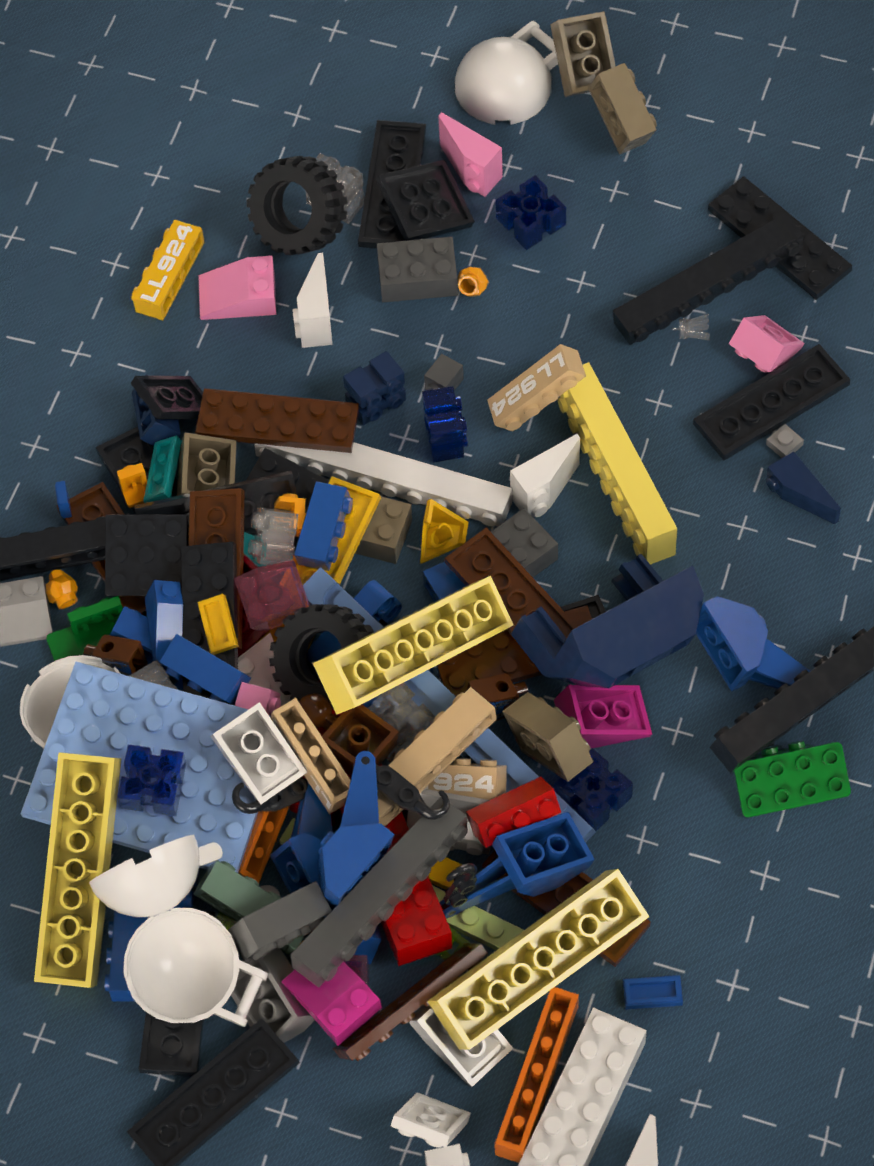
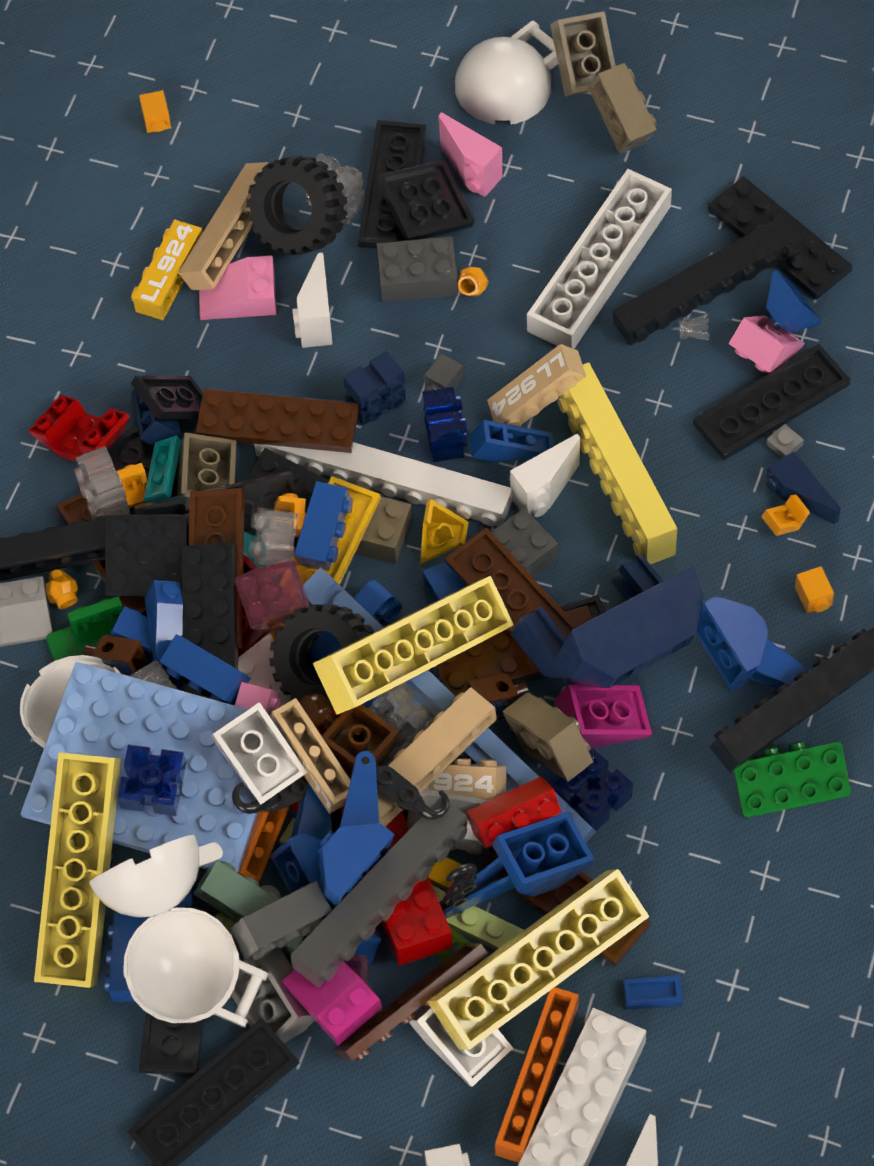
blue tile [55,481,72,518] -> none
yellow tile [197,594,239,655] -> none
white plate [391,1093,471,1147] -> none
clear blue brick [495,175,566,250] -> none
none -> red slope [29,395,130,467]
none -> clear brick [74,446,131,519]
none -> light orange brick [139,90,171,133]
none -> tan brick [178,162,269,290]
none -> blue slope [469,420,554,462]
none -> white brick [527,169,672,349]
none -> light orange bracket [761,494,810,536]
none -> blue slope [766,270,822,334]
none -> light orange brick [795,566,834,614]

